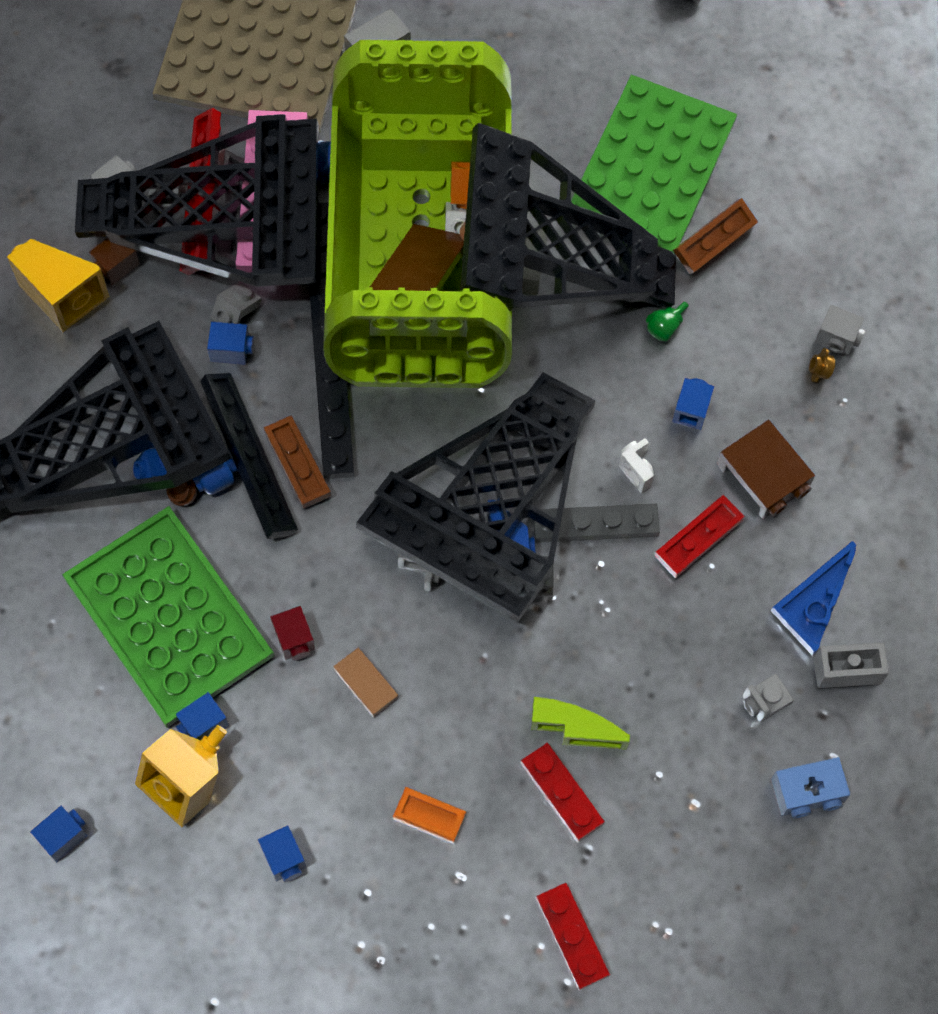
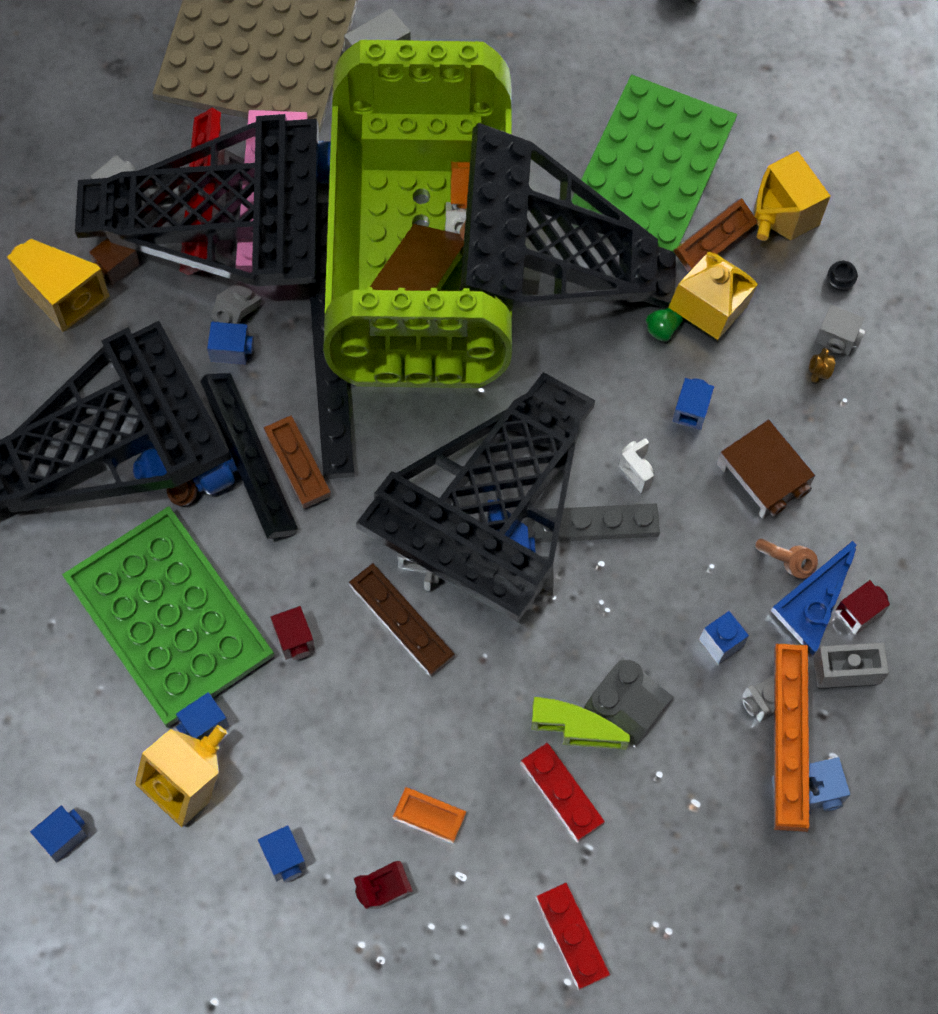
medium nougat tile [333,647,398,718] -> none
red plate [654,495,745,578] -> none
none -> reddish brown tile [349,563,455,677]
none -> dark red bracket [354,861,413,909]
none -> dark grey slope [584,657,674,748]
none -> yellow piece [668,252,758,340]
none -> blue brick [699,611,749,664]
none -> yellow piece [754,151,830,241]
none -> nougat plate [755,539,818,579]
none -> orange tile [774,644,809,832]
none -> black plate [827,260,858,290]
none -> dark red brick [835,580,890,635]

